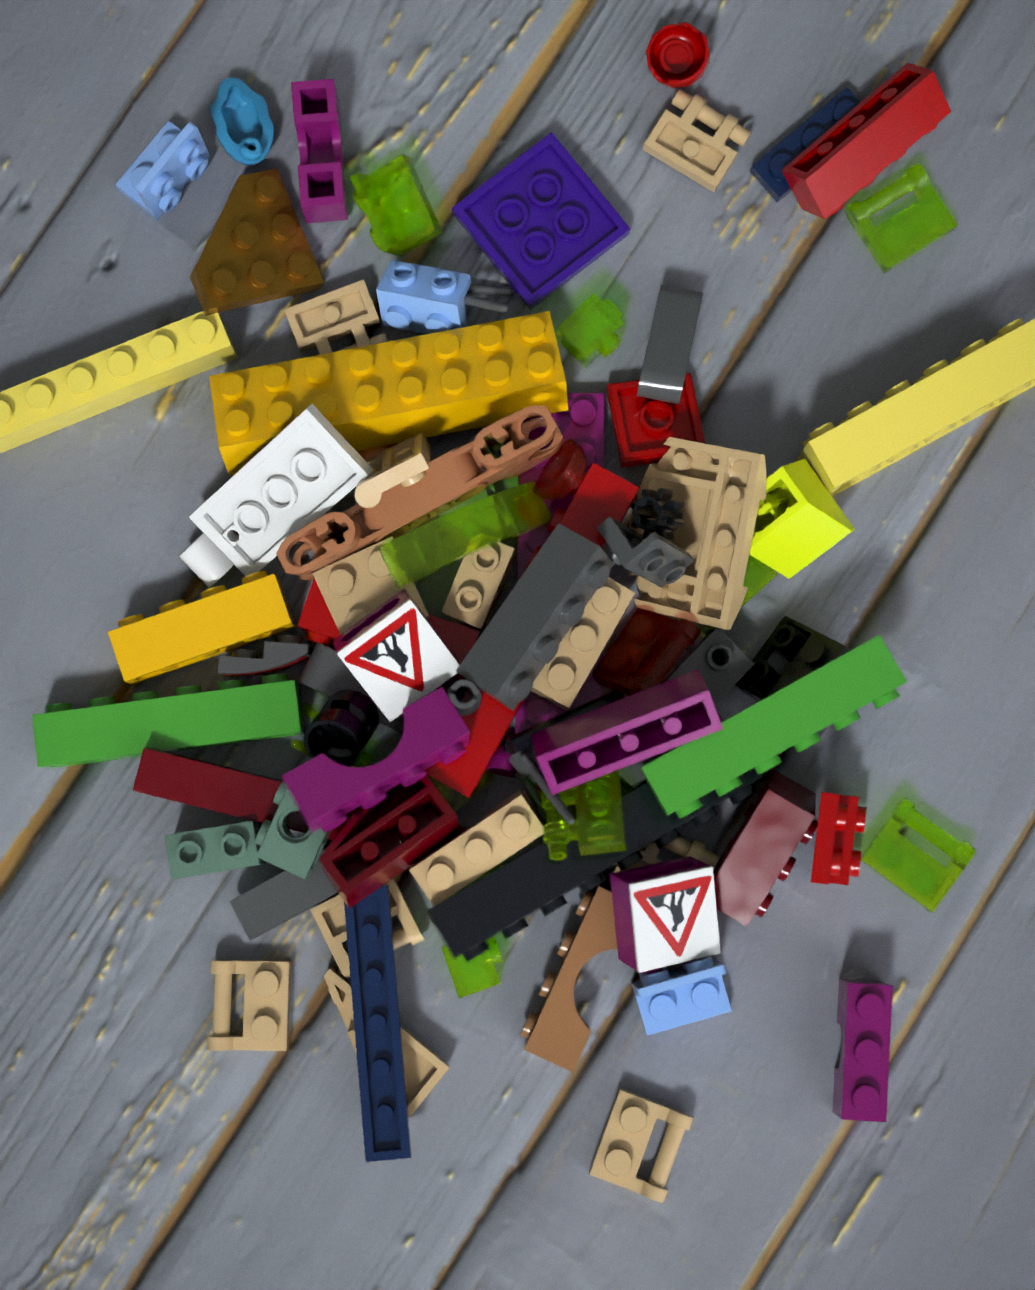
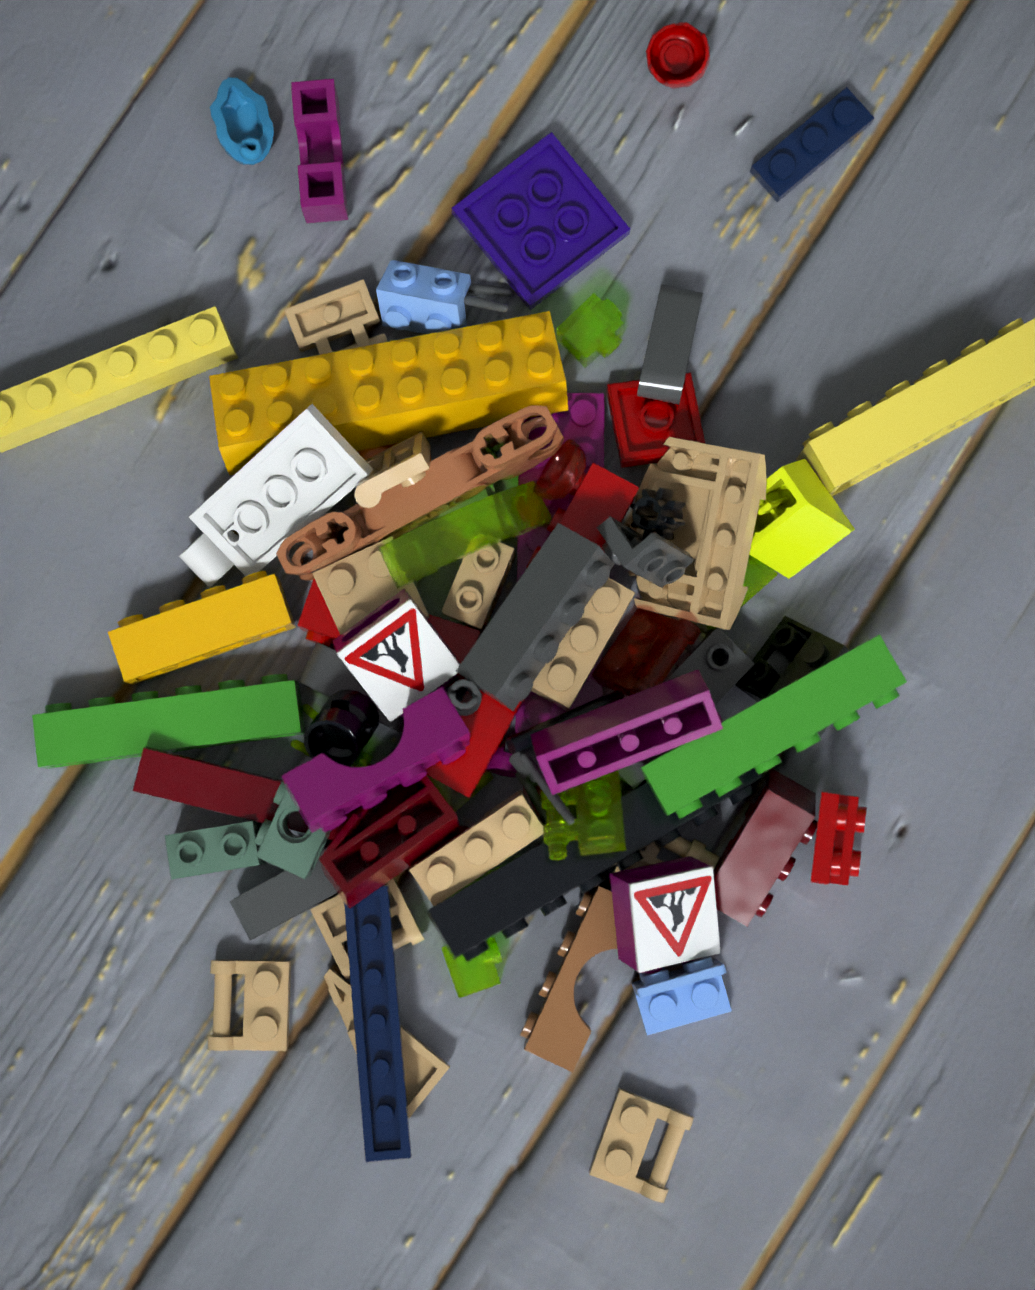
light blue bracket [115,120,210,220] -> none
pearl gold plate [189,168,324,316] -> none
dark grey slope [218,635,313,677] -> none
clear neon green bracket [350,154,443,256] -> none
tan plate [643,89,752,193] -> none
red brick [781,62,951,219] -> none
magenta arch [832,979,893,1122] -> none
clear neon green plate [845,163,958,274] -> none
clear neon green plate [861,797,976,913] -> none

